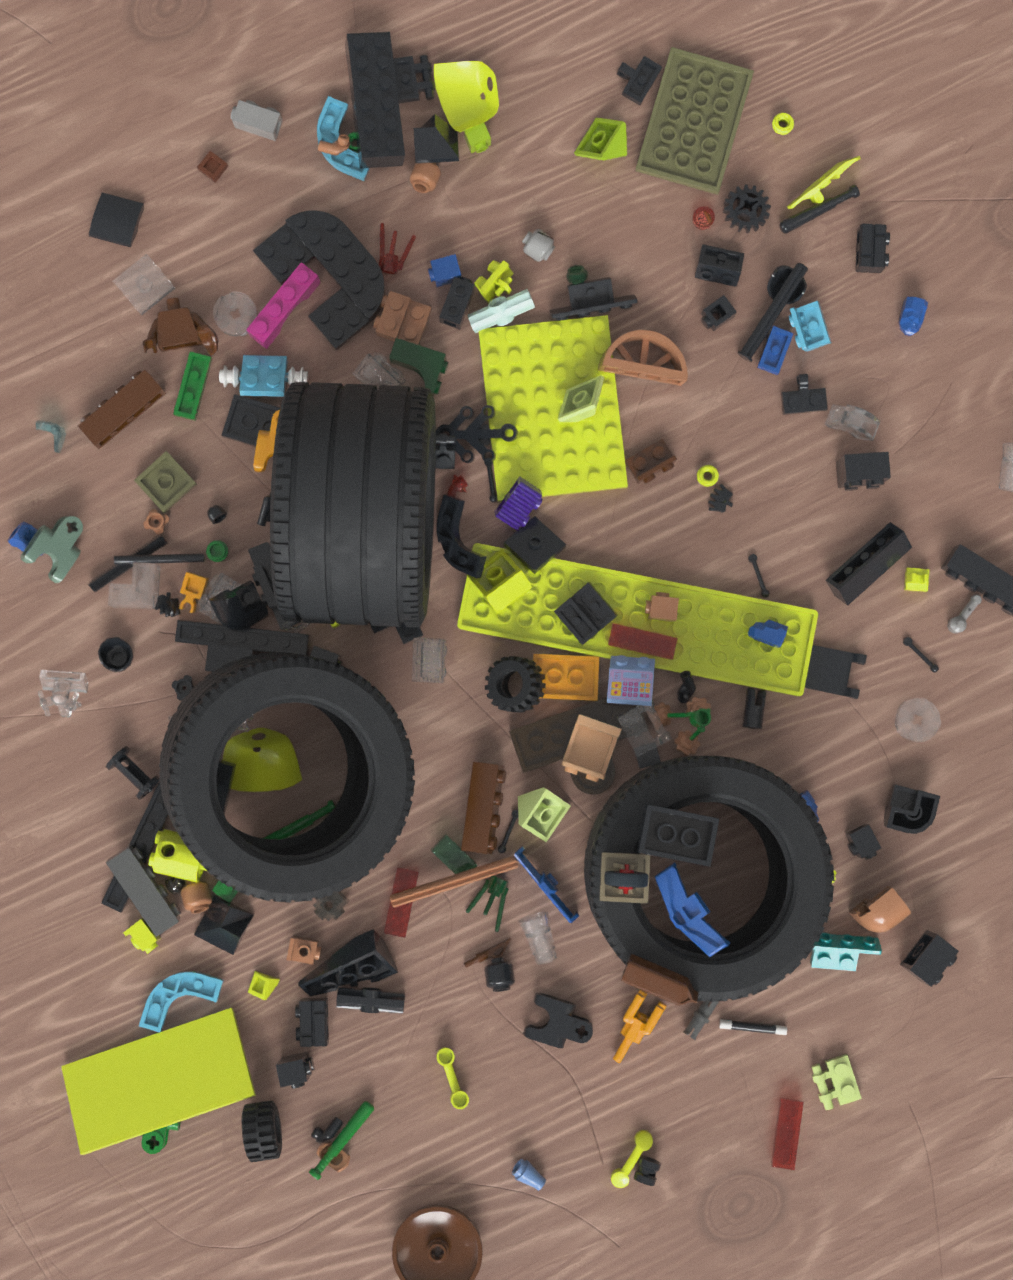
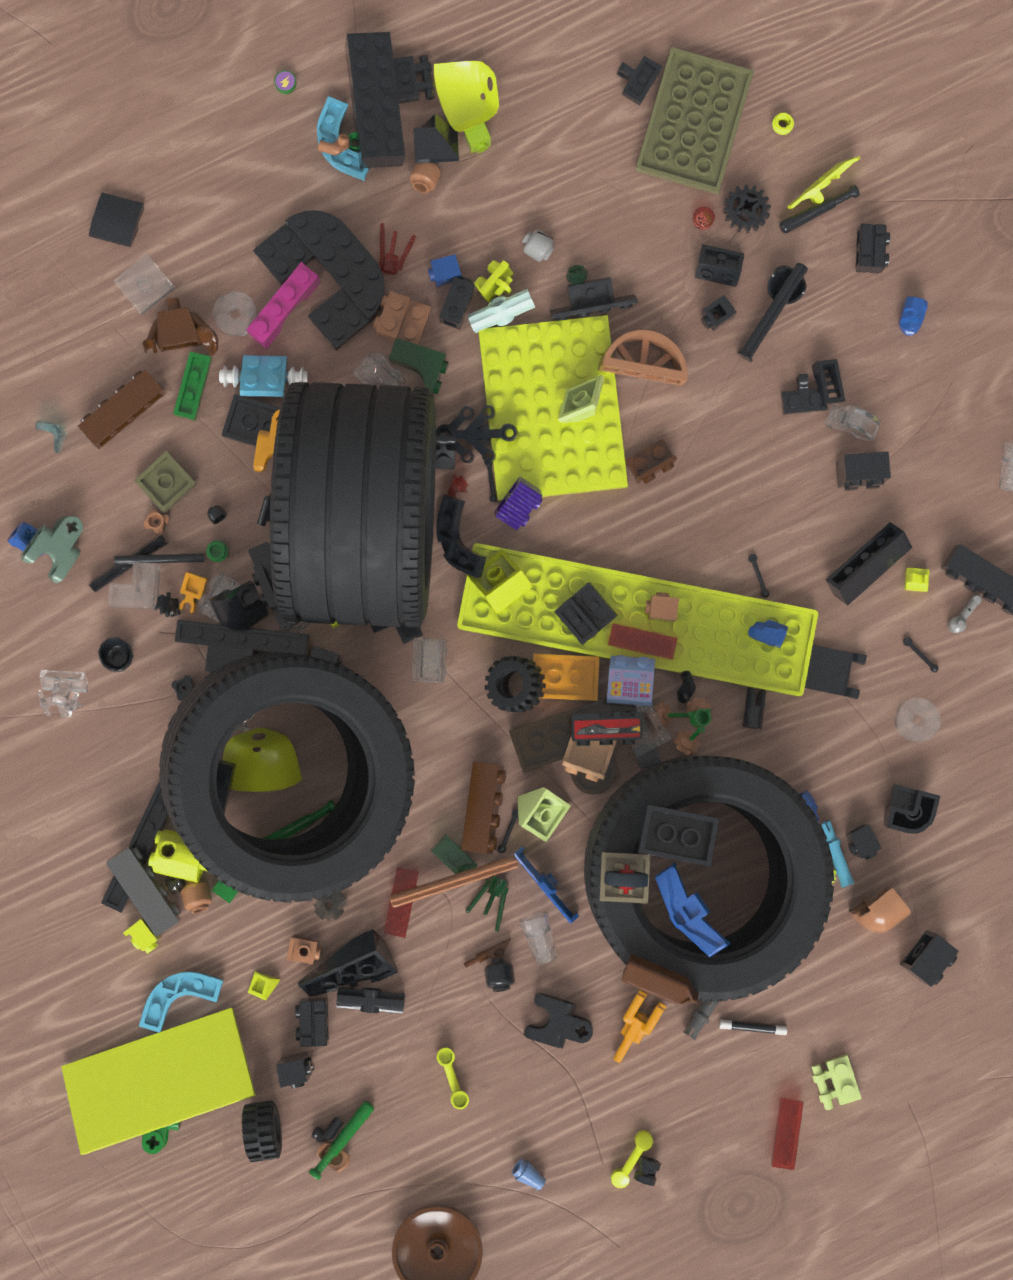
black hose [105,746,160,800] -> none
black slope [194,895,254,955] -> none
copper plate [197,151,228,183] -> none
light grey brick [231,100,283,141] -> none
black plate [503,516,566,574] -> none
lime slope [574,118,627,161] -> none
neon yellow plate [697,465,719,487] -> none
black piece [708,484,733,513] -> none
blue plate [757,326,794,375] -> none
medium azure bracket [789,301,832,352] -> none
teal bracket [810,932,882,971] -> none
none -> tile [274,70,297,94]
none -> wedge [571,712,643,746]
none -> black slope [811,359,846,405]
none -> medium azure pin [820,820,855,888]

